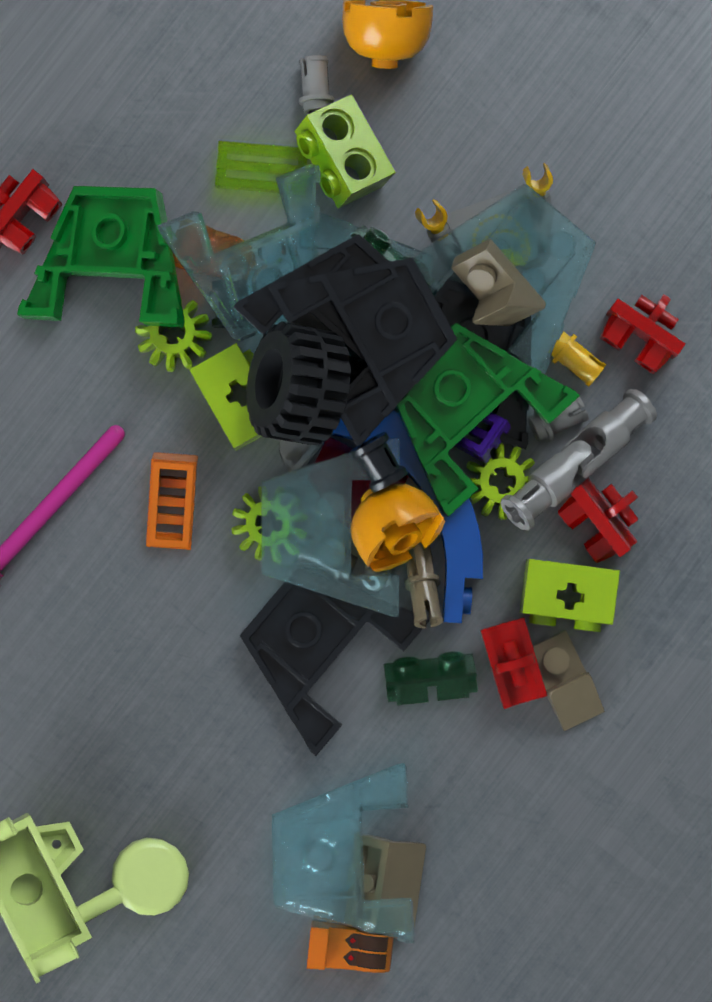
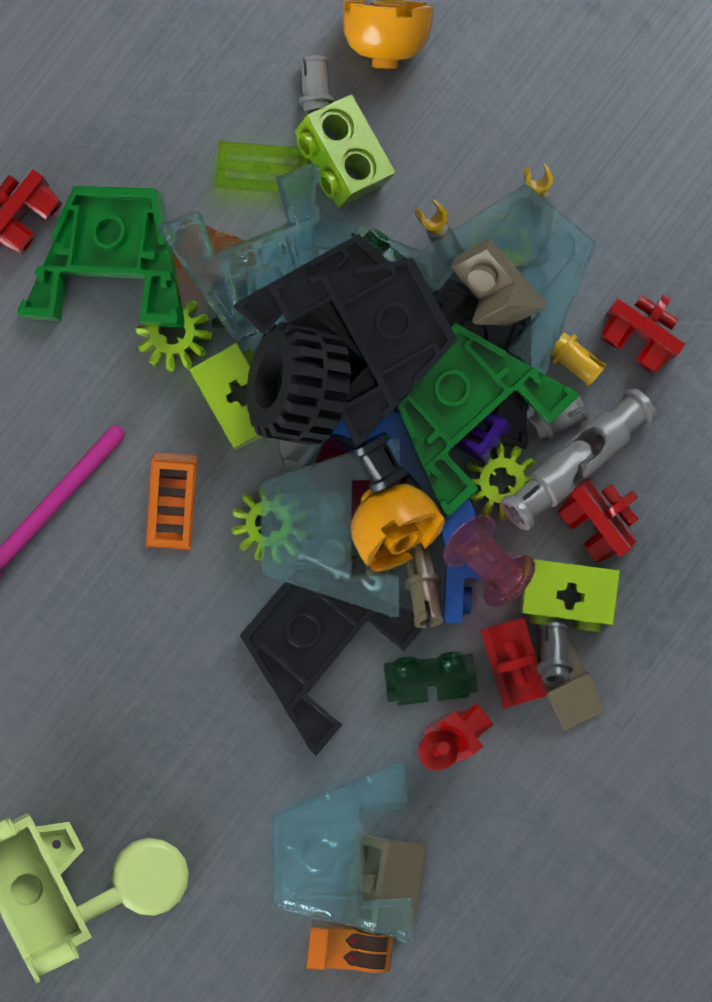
none -> red hips [417,704,493,771]
none -> clear pink hose [443,515,535,607]
none -> dark grey pin [537,622,573,684]

